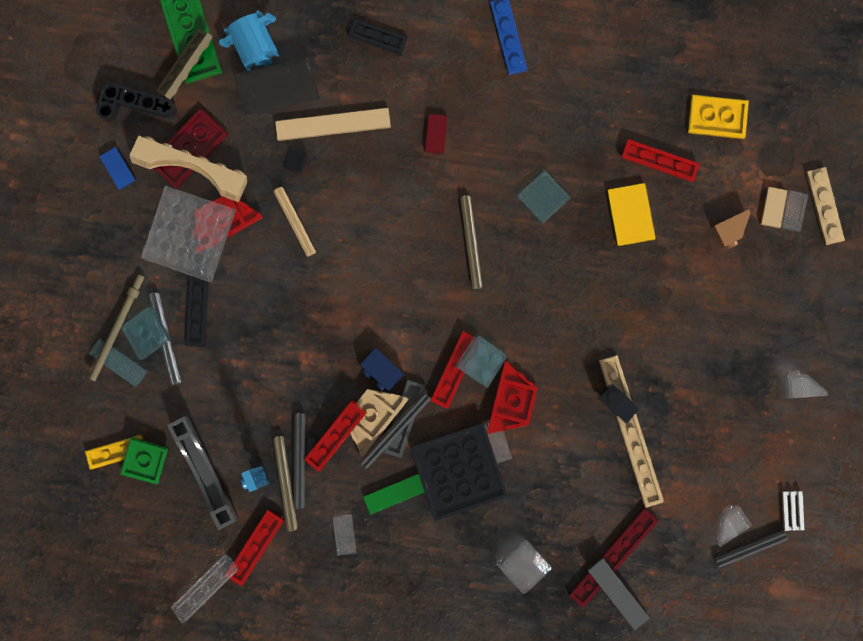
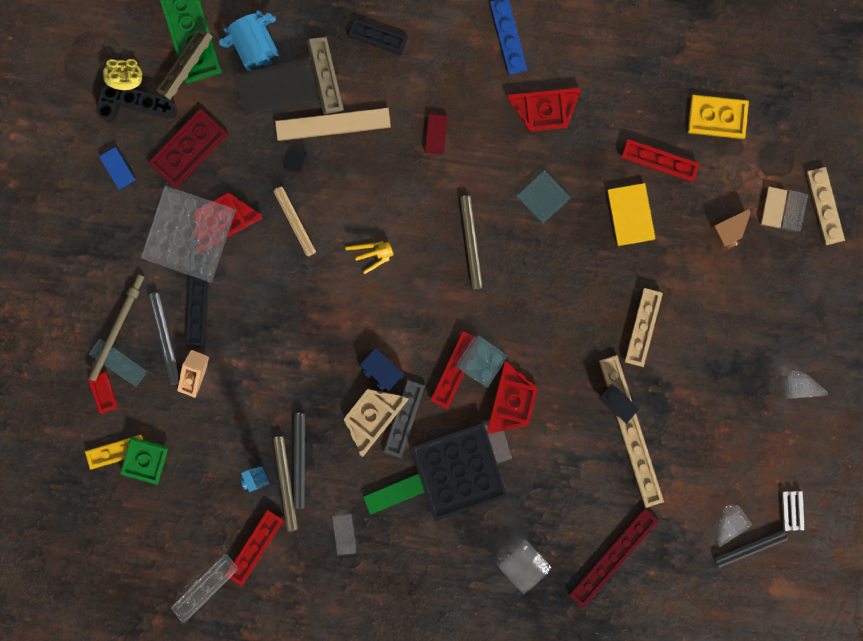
clear light blue plate [121,307,171,360] -> none
tan arch [130,136,247,202] -> none
dark grey arch [167,416,239,530] -> none
red plate [304,400,367,472] -> none
dark grey axle [360,393,430,469] -> none
dark grey tile [587,557,650,630] -> none
none -> red tile [88,371,119,414]
none -> light yellow tile [103,59,142,90]
none -> light nougat slope [177,350,209,397]
none -> dark tan plate [307,37,344,114]
none -> yellow plant [345,241,393,274]
none -> red wing [508,87,581,132]
none -> tan plate [624,288,663,367]

